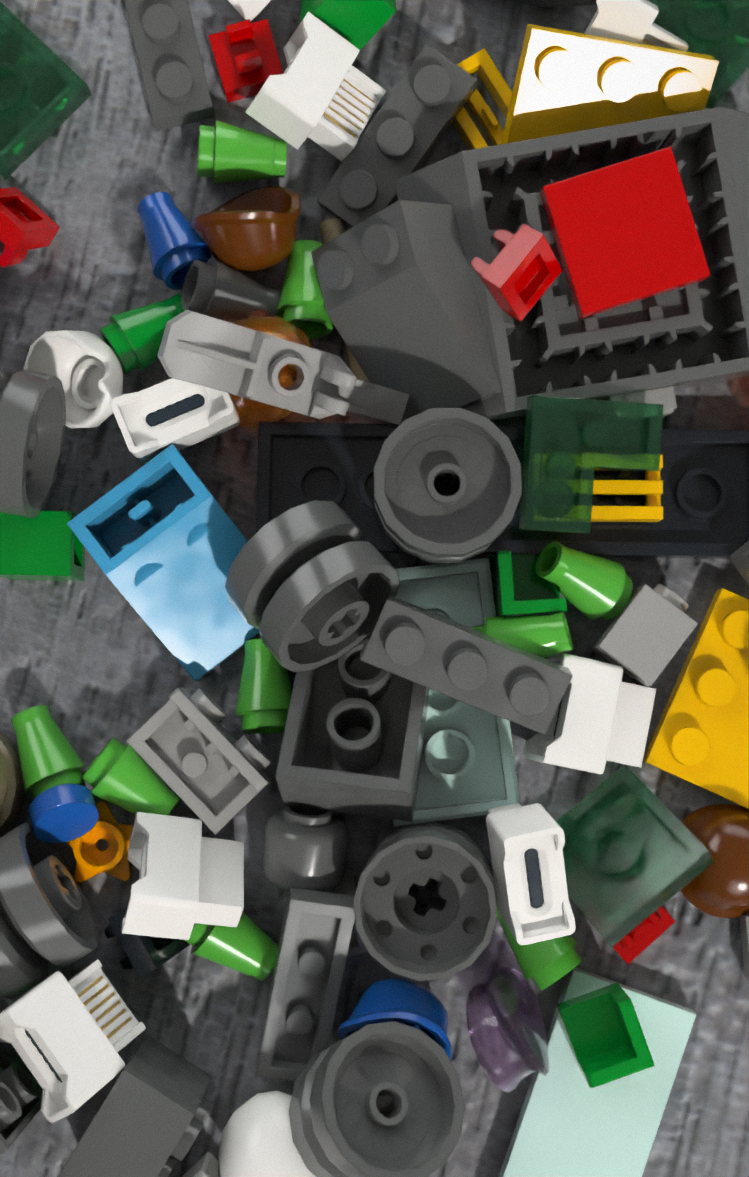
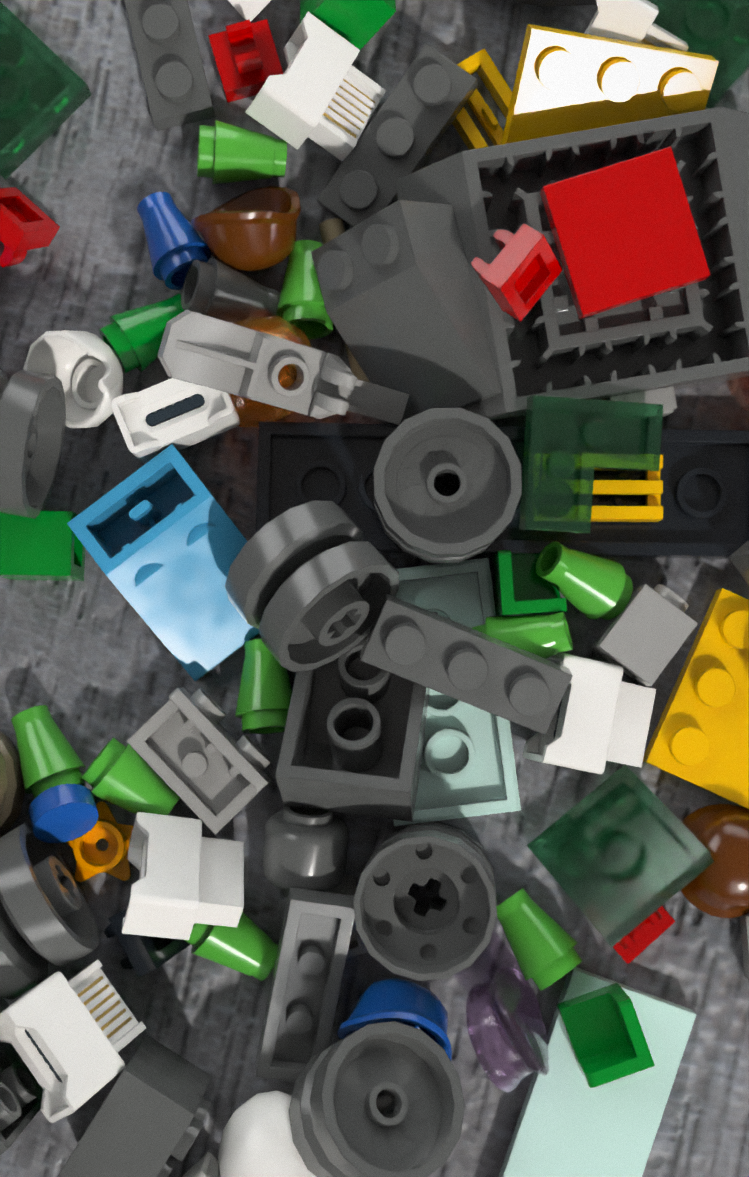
white piece [486,803,576,945] -> none

